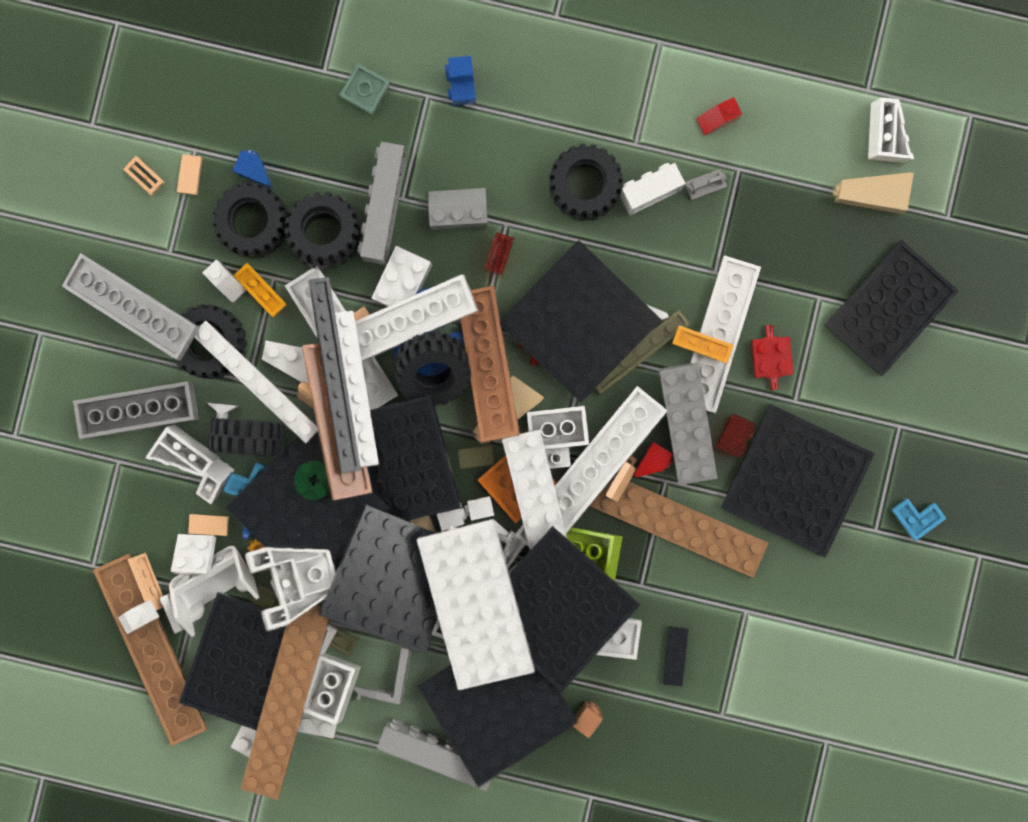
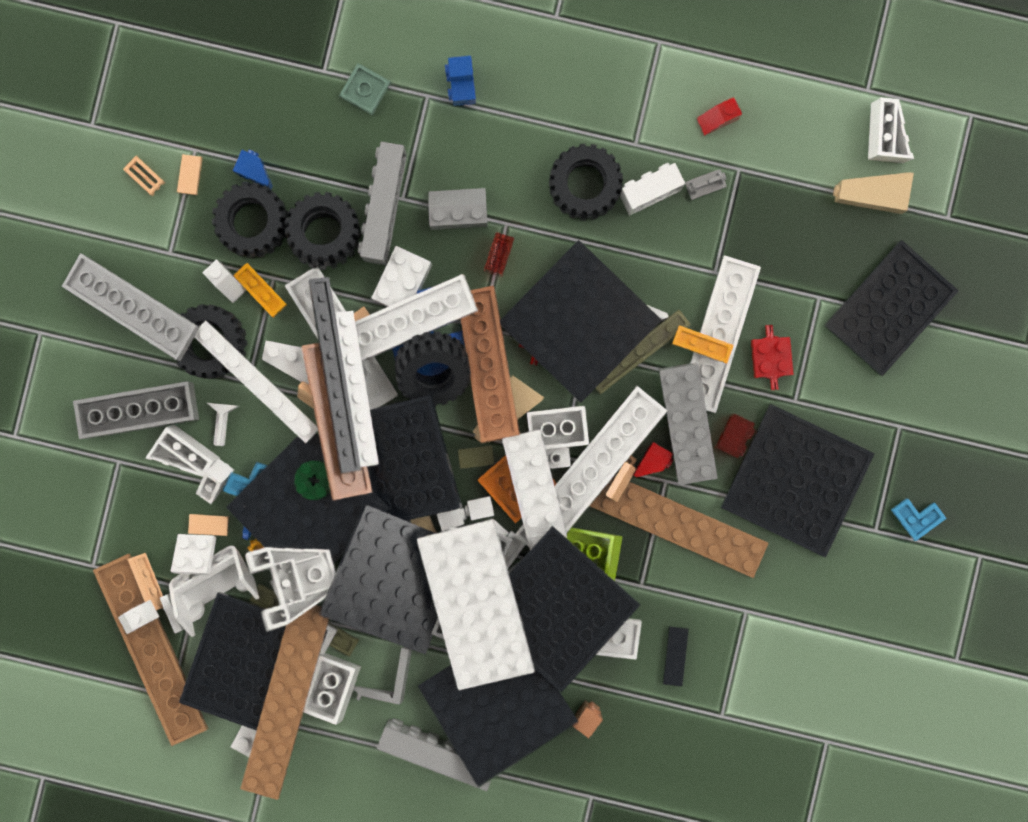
black tyre [208,418,285,456] -> none
white plate [298,712,337,738] -> none

